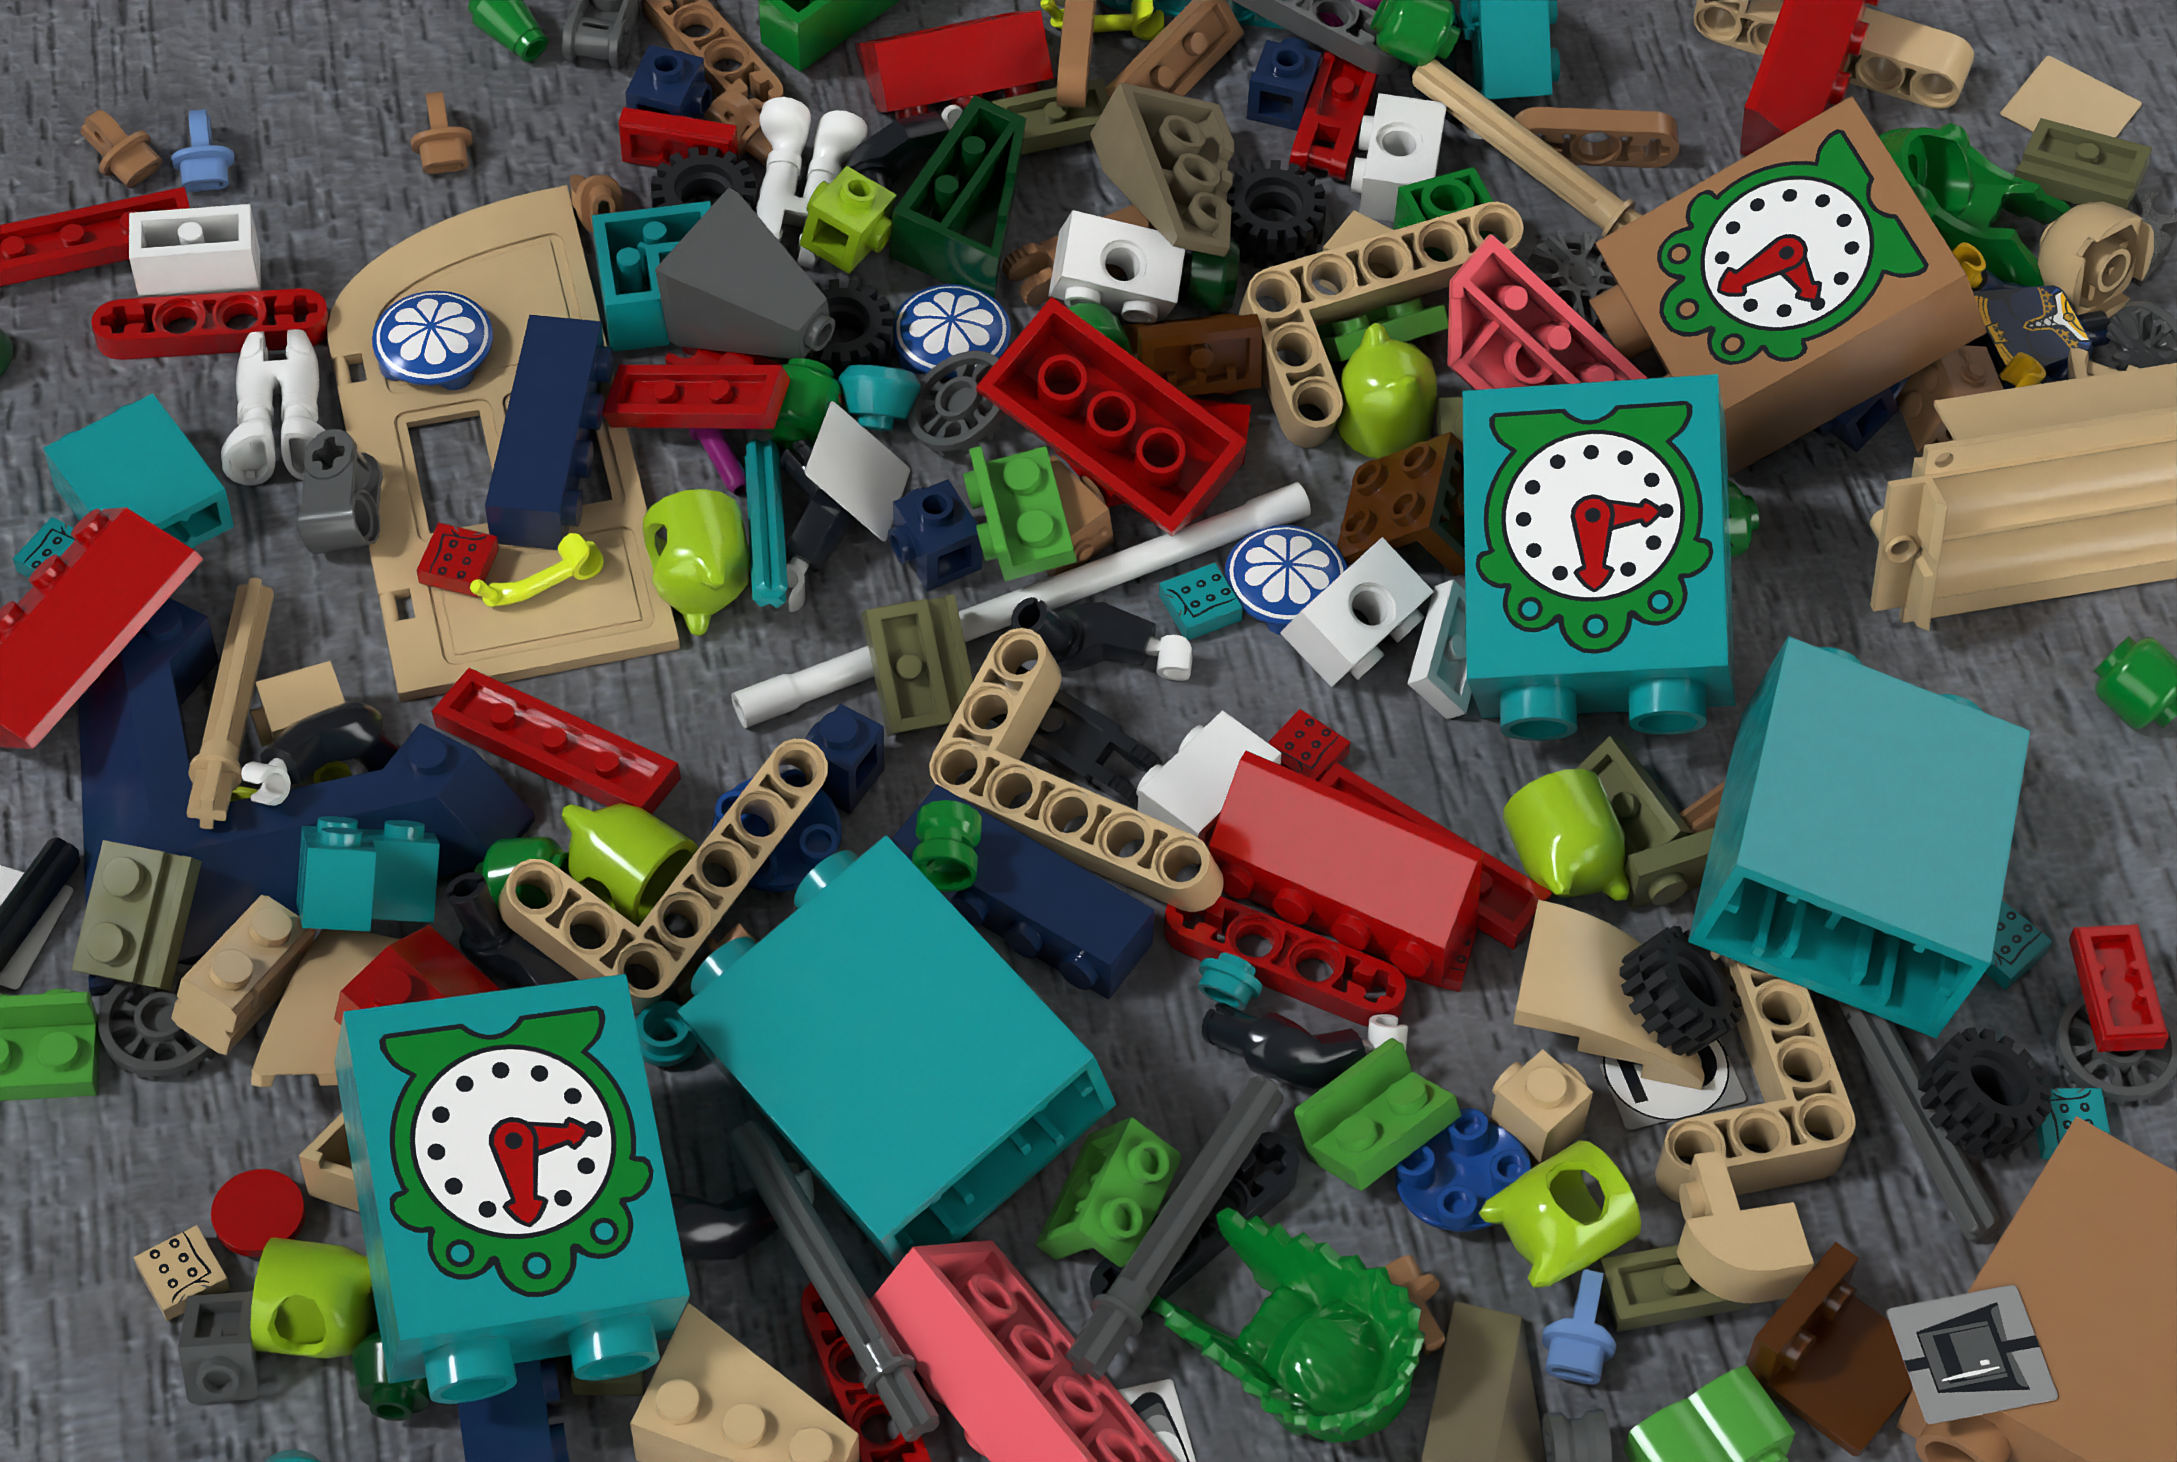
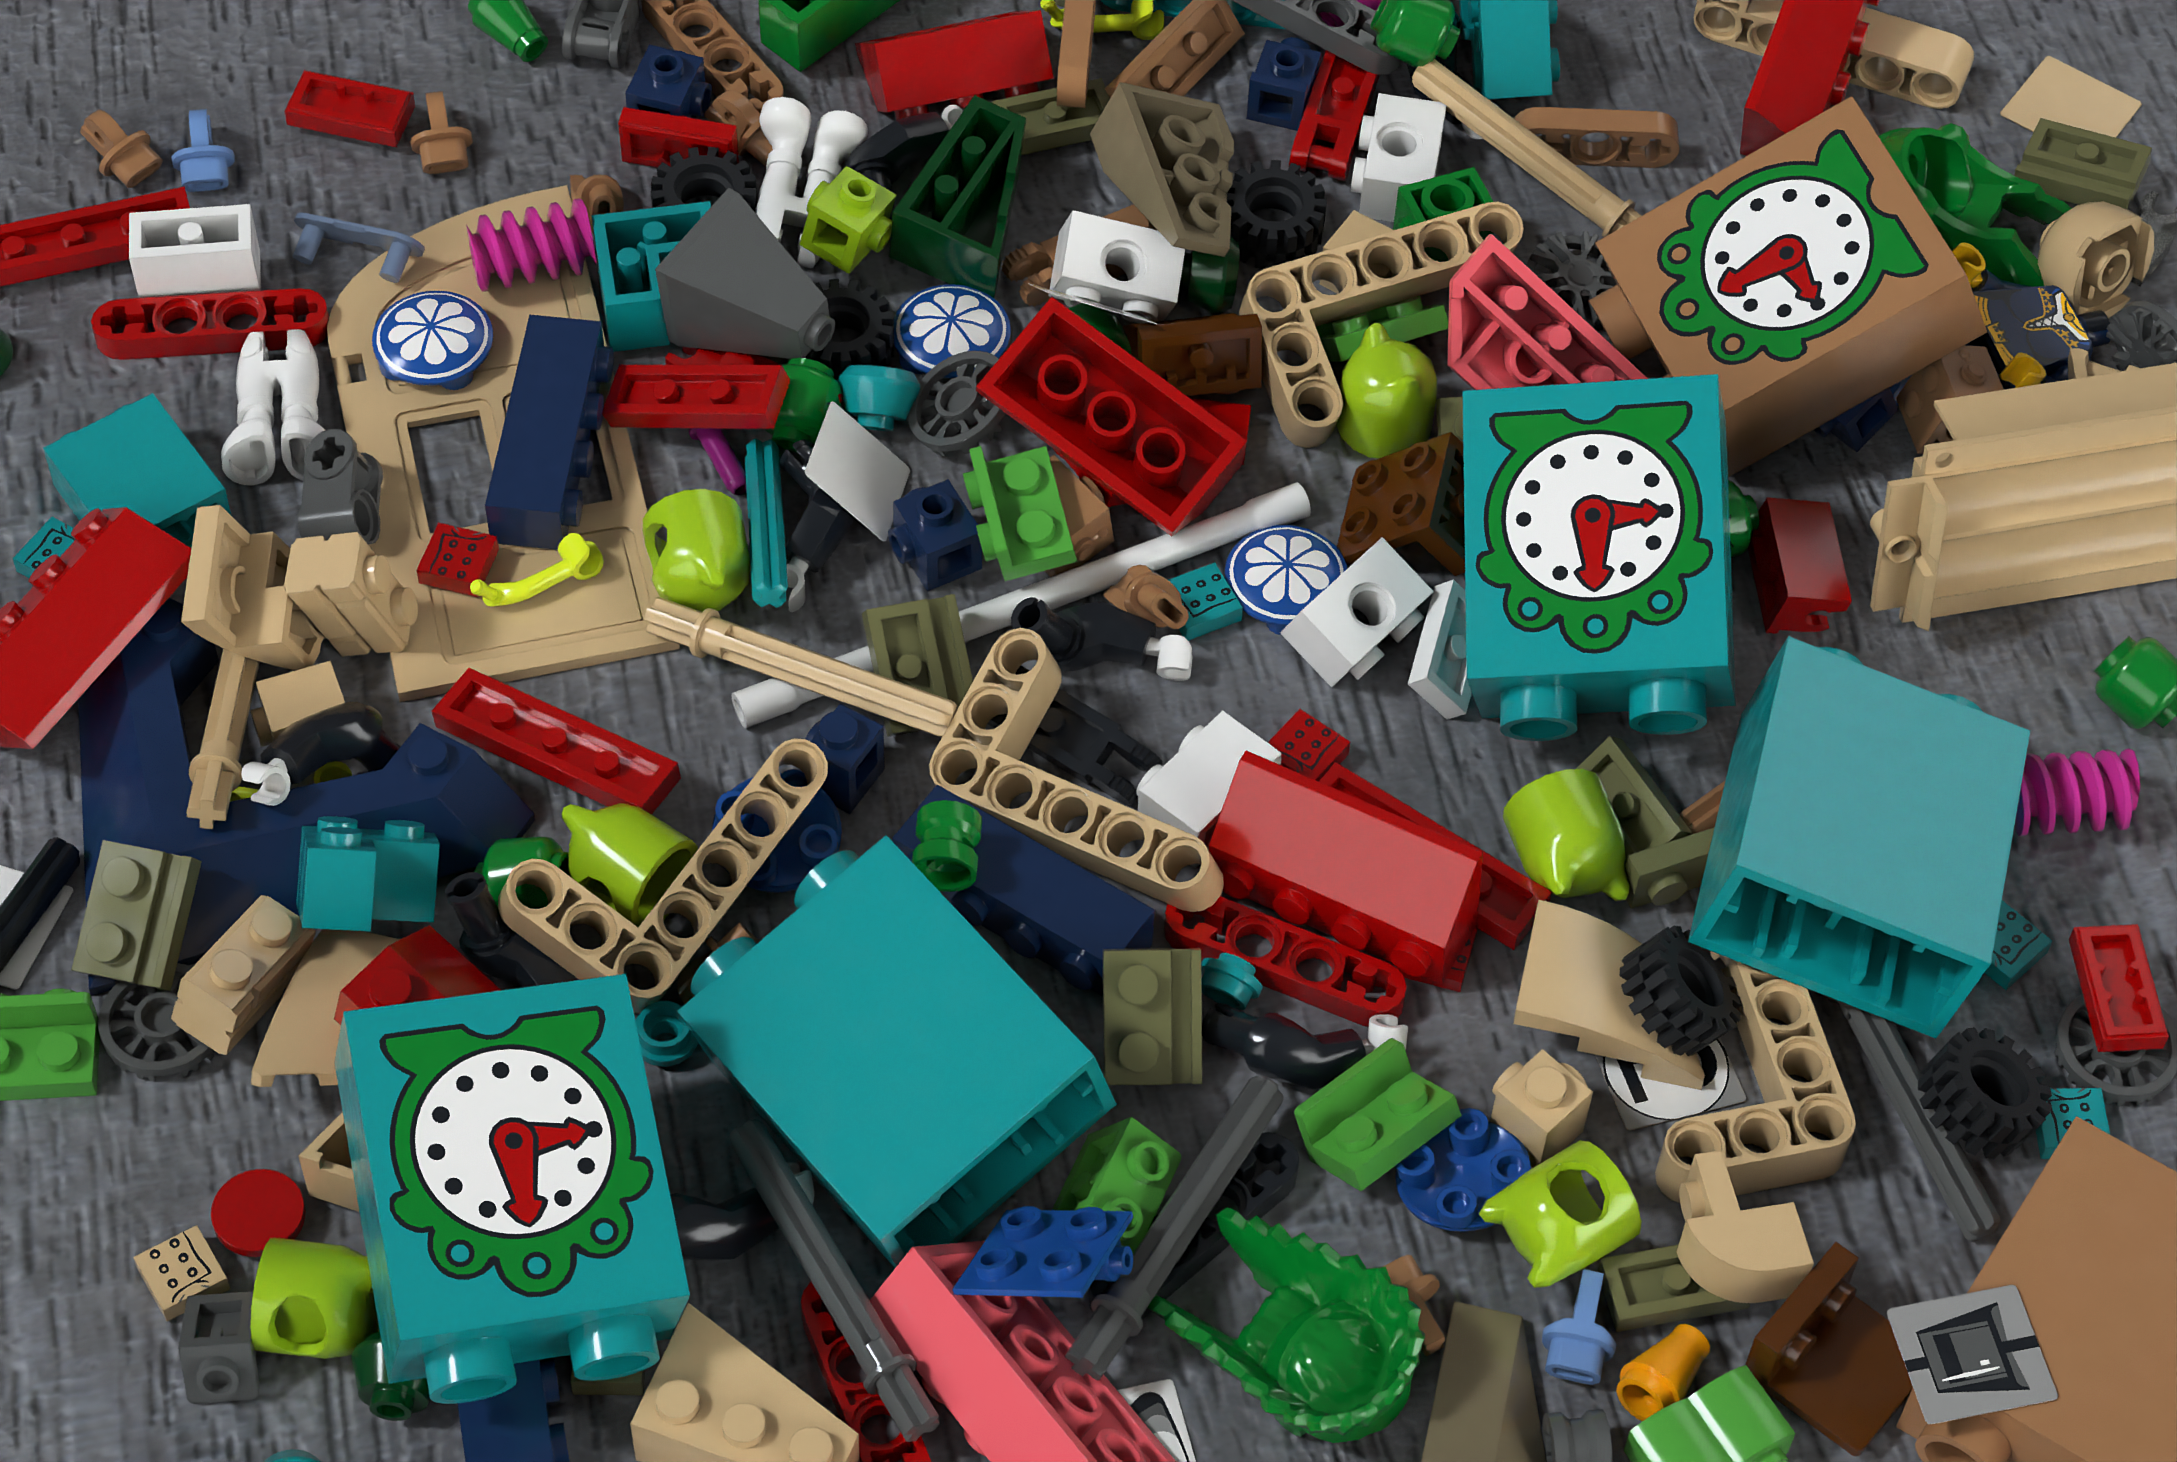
none -> tan slope [181,505,325,671]
none -> red plate [284,70,415,148]
none -> tan brick [284,532,418,657]
none -> sand blue piece [292,213,425,283]
none -> dark pink piece [466,198,596,292]
none -> tan axle [644,597,957,737]
none -> blue hinge [953,1206,1134,1298]
none -> white sticker [1028,283,1157,324]
none -> medium nougat piece [1103,565,1189,629]
none -> olive plate [1103,948,1202,1085]
none -> light orange cone [1616,1324,1710,1421]
none -> red hinge [1748,497,1852,634]
none -> dark pink piece [2014,748,2140,836]

